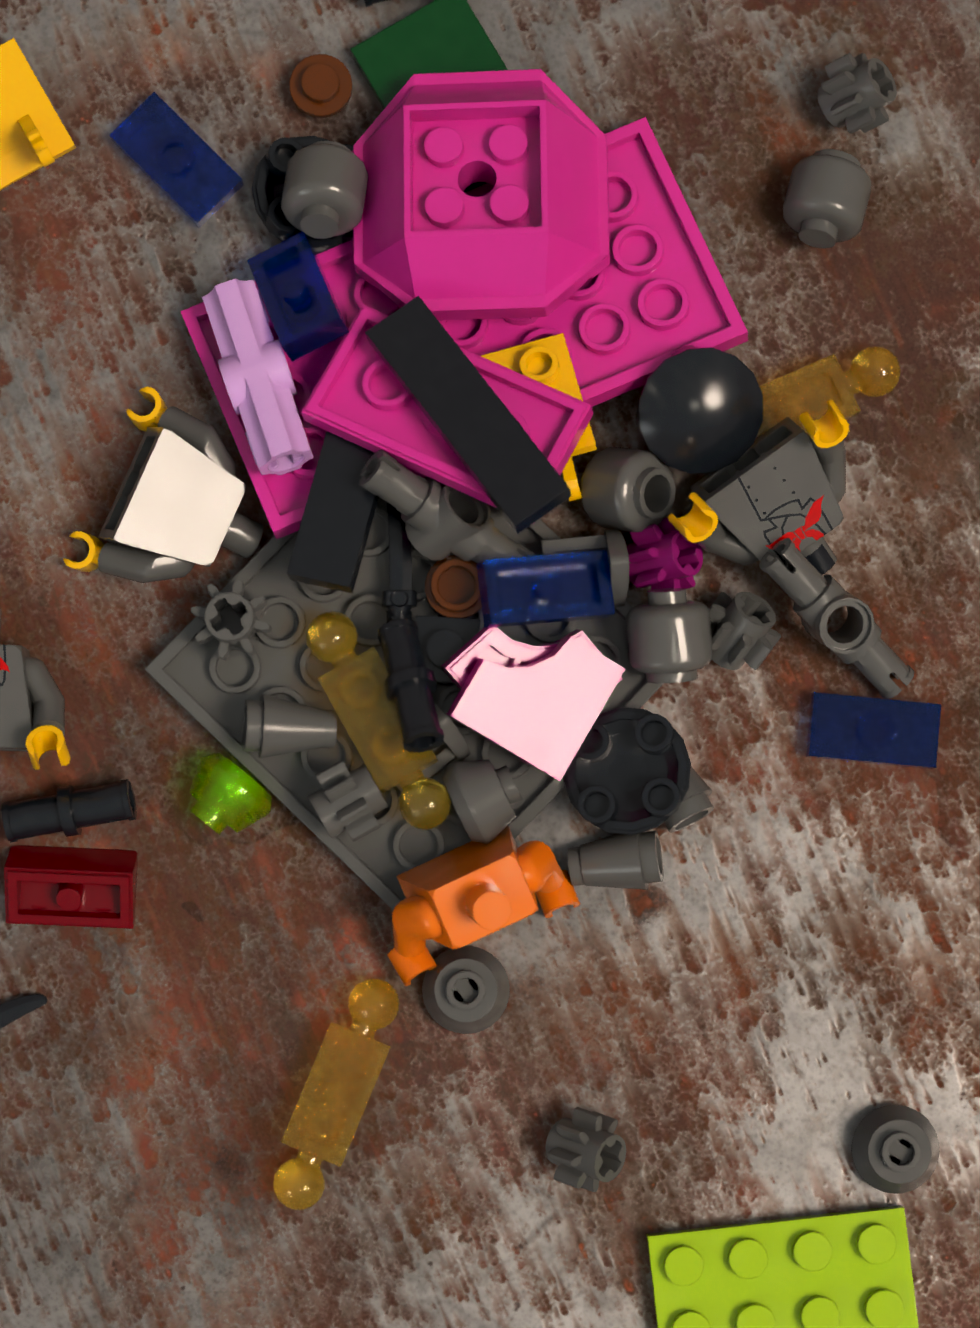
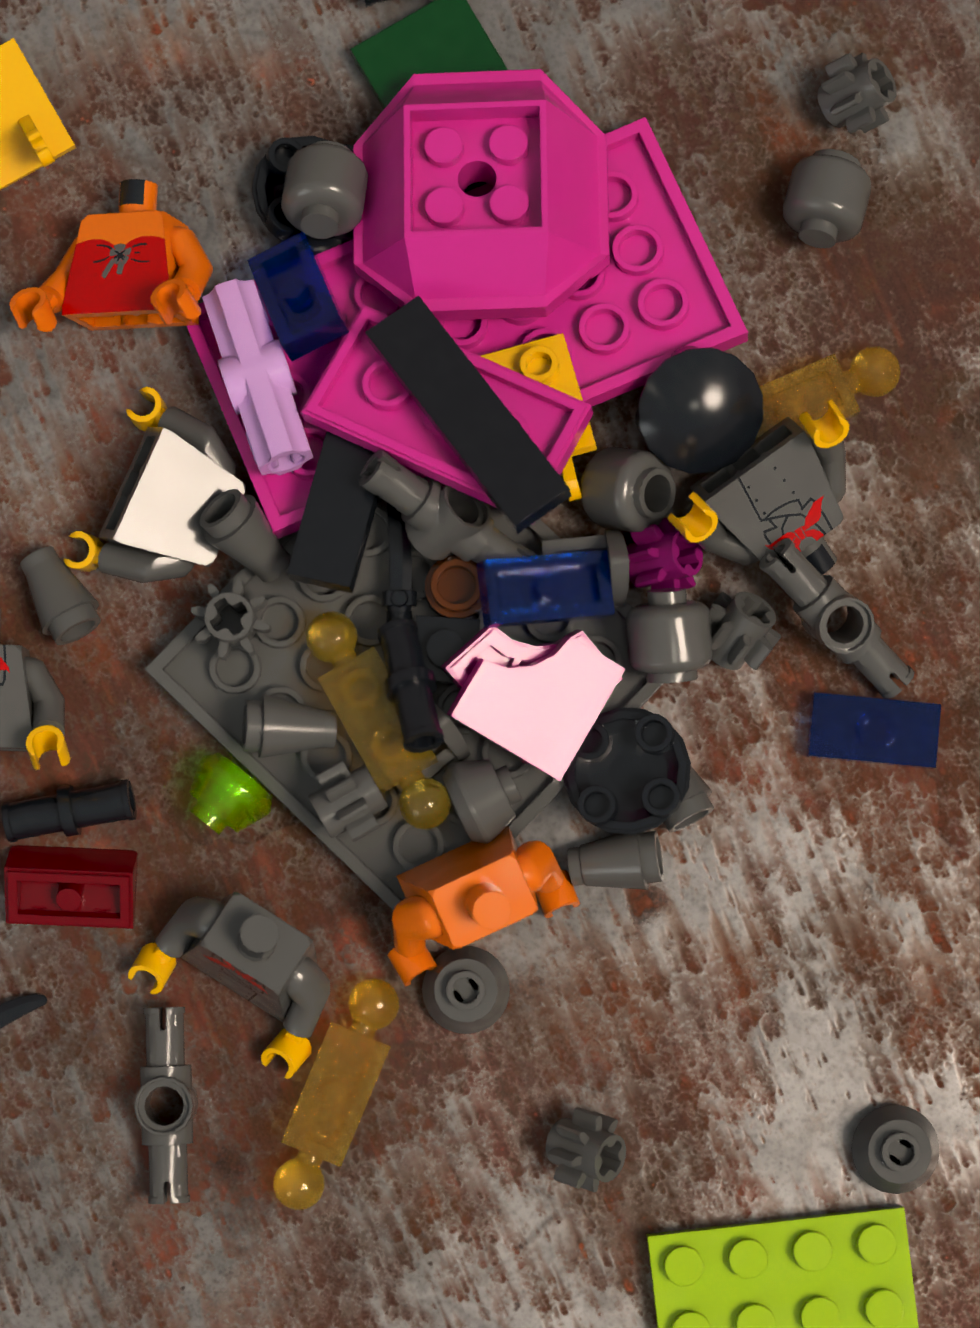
clear blue plate [110,92,244,228] -> none
reddish brown plate [289,54,352,118] -> none
none -> orange torso [9,179,213,332]
none -> dark grey cone [20,546,101,645]
none -> dark grey torso [128,891,330,1079]
none -> dark grey pin [134,1006,198,1204]
none -> dark grey cone [200,489,291,582]

